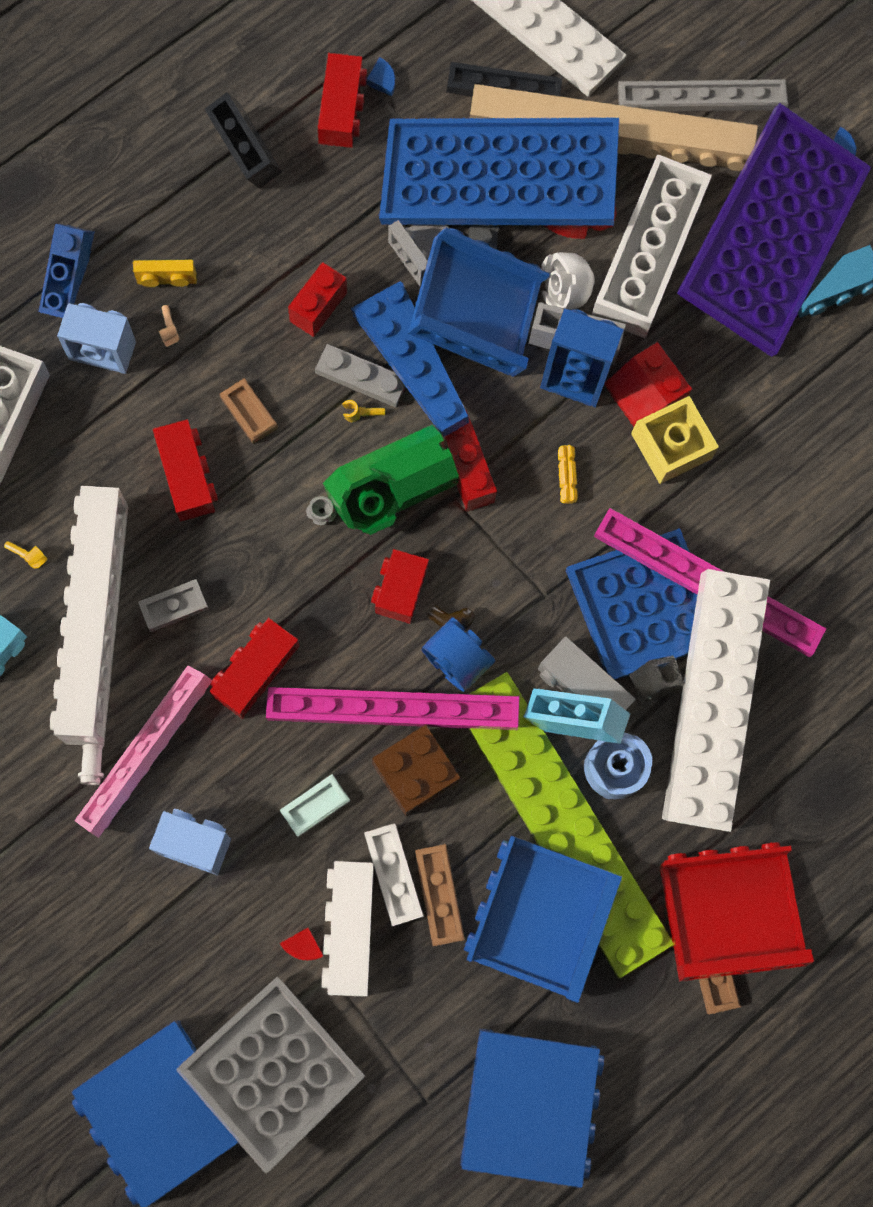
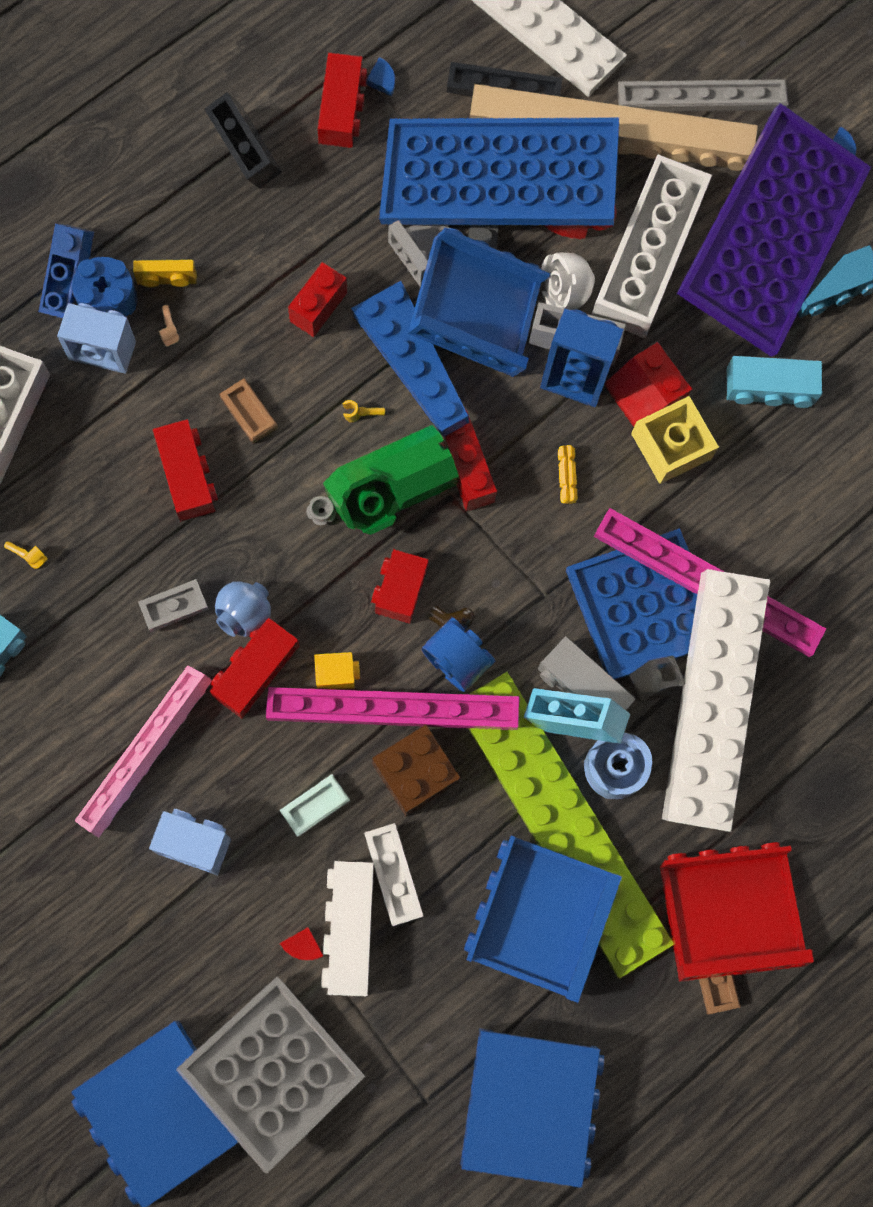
white brick [50,486,128,746] -> none
white pin [78,744,104,785] -> none
light grey plate [315,344,406,408] -> none
medium nougat tile [415,844,465,946] -> none
none -> blue brick [72,257,137,317]
none -> medium blue plant [215,581,271,637]
none -> yellow brick [314,652,360,690]
none -> medium azure brick [727,356,822,408]

